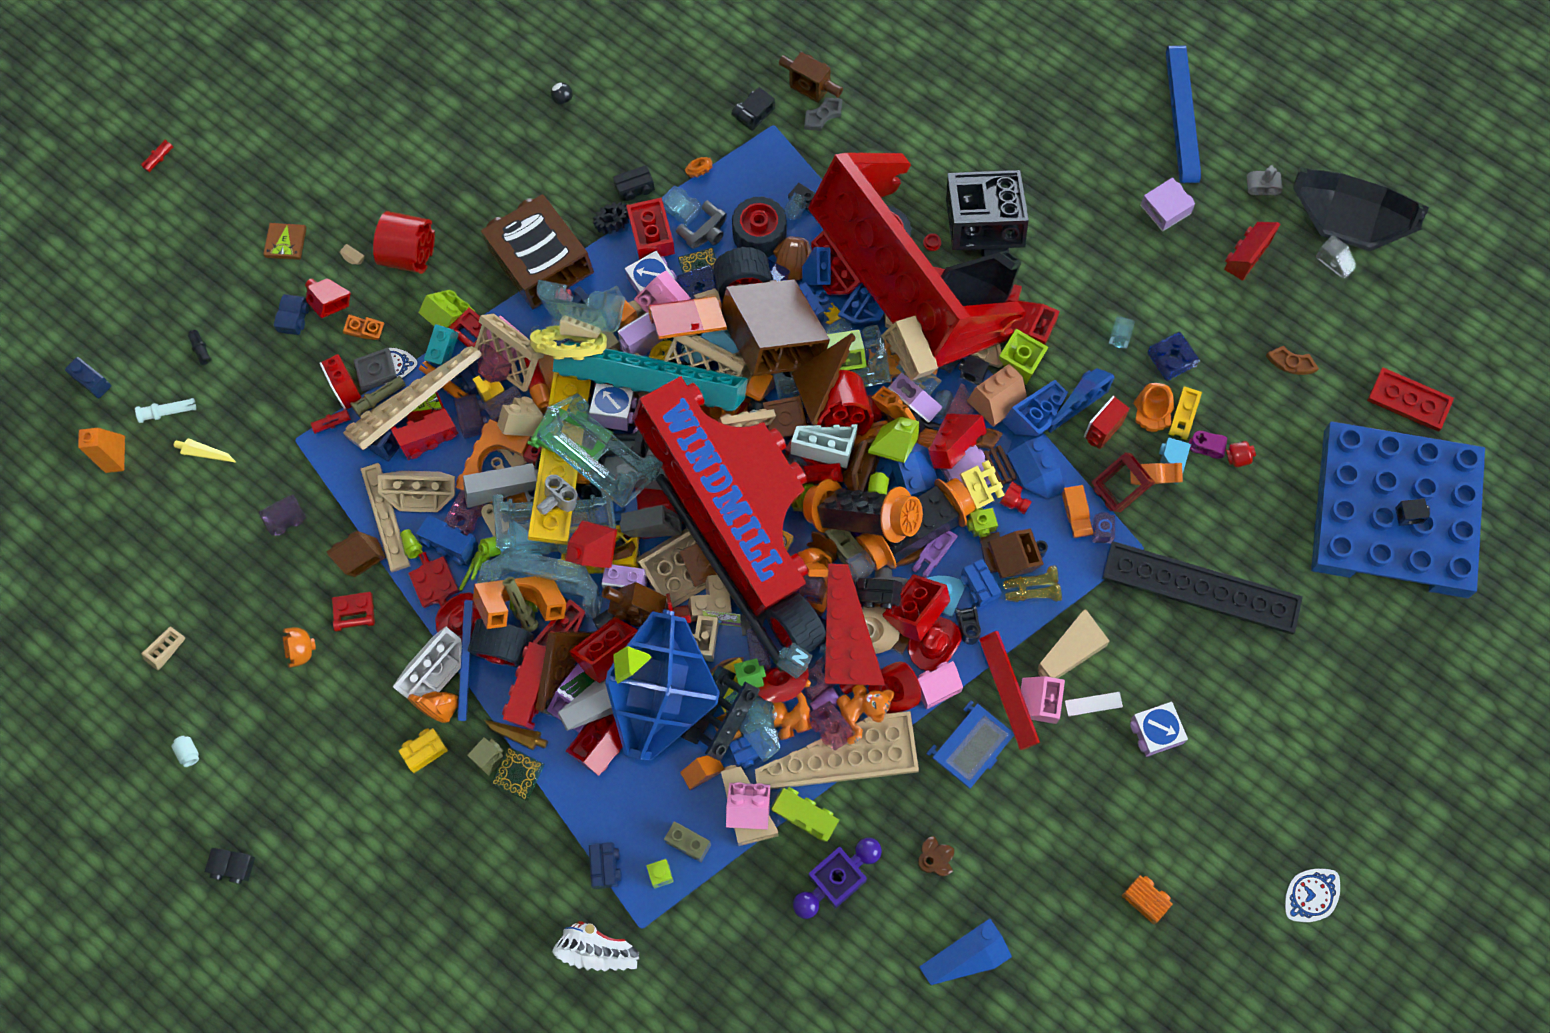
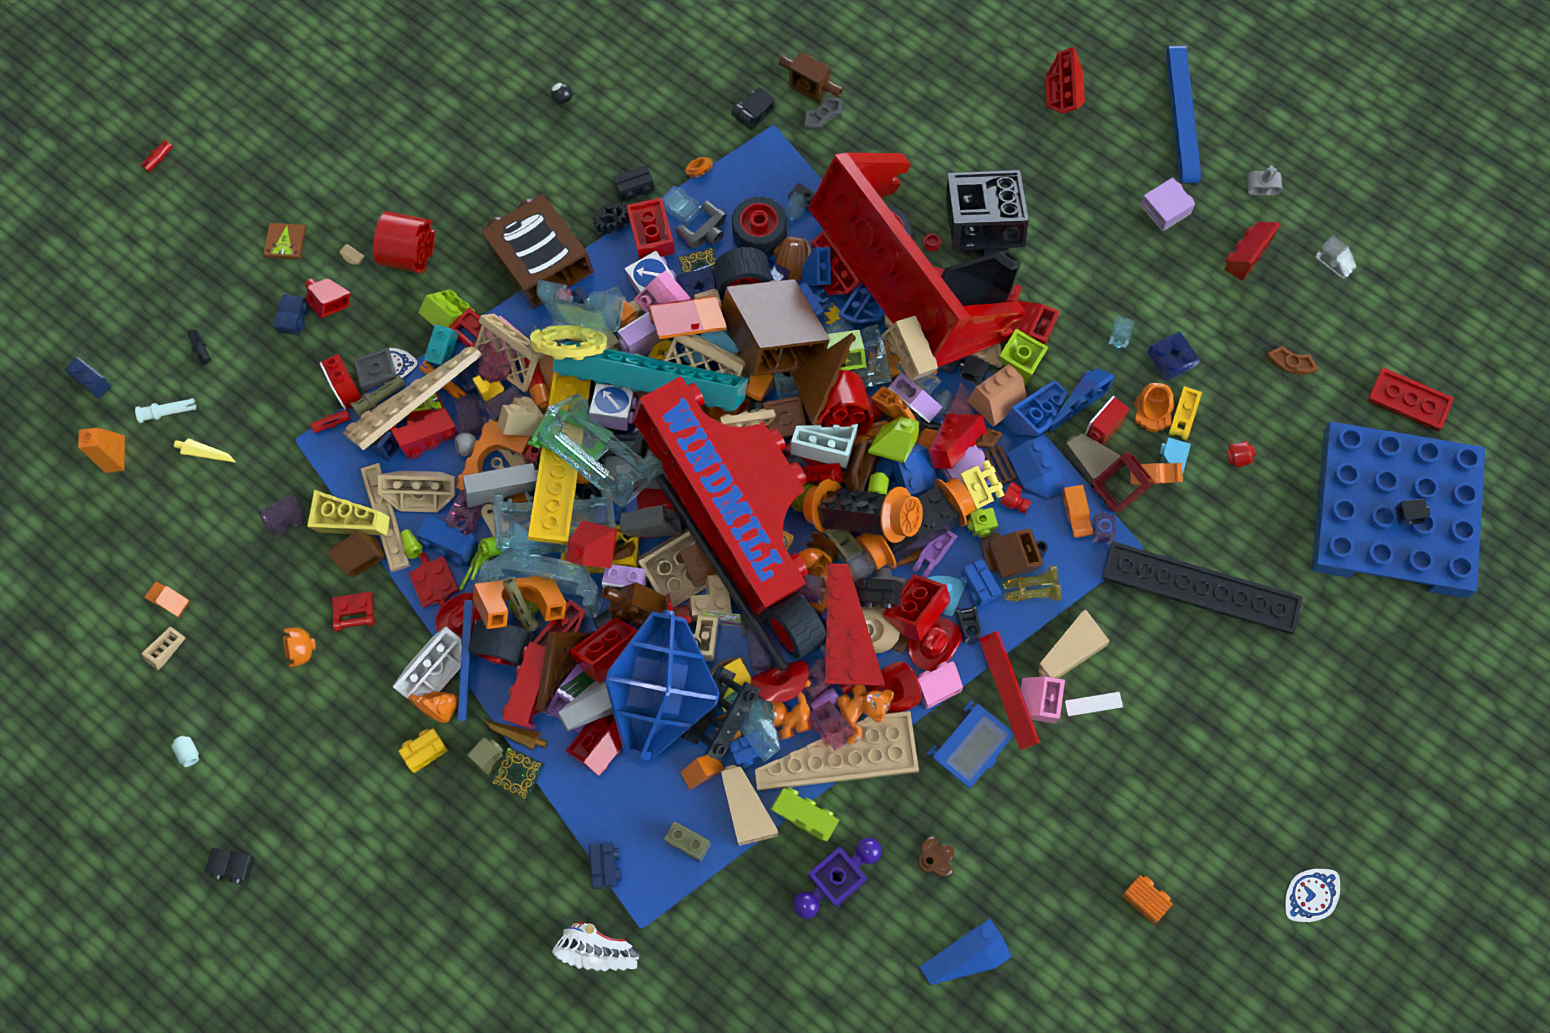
orange slope [343,315,384,340] -> none
light grey beam [537,475,577,515] -> none
tan slope [560,315,601,338] -> none
lime slope [614,646,652,684] -> none
lime brick [646,859,674,889] -> none
bright pink slope [726,782,770,829] -> none
bright green brick [734,658,766,688] -> none
clear light blue brick [777,643,812,679] -> none
orange tile [805,563,828,577] -> none
piece [1130,702,1188,757] -> none
magenta piece [1188,431,1228,459] -> none
black panel [1293,167,1429,251] -> none
none -> slope [144,582,190,617]
none -> light yellow wedge [307,490,390,536]
none -> light grey piece [455,433,477,456]
none -> red wedge [1045,47,1085,114]
none -> dark tan slope [1064,434,1120,486]

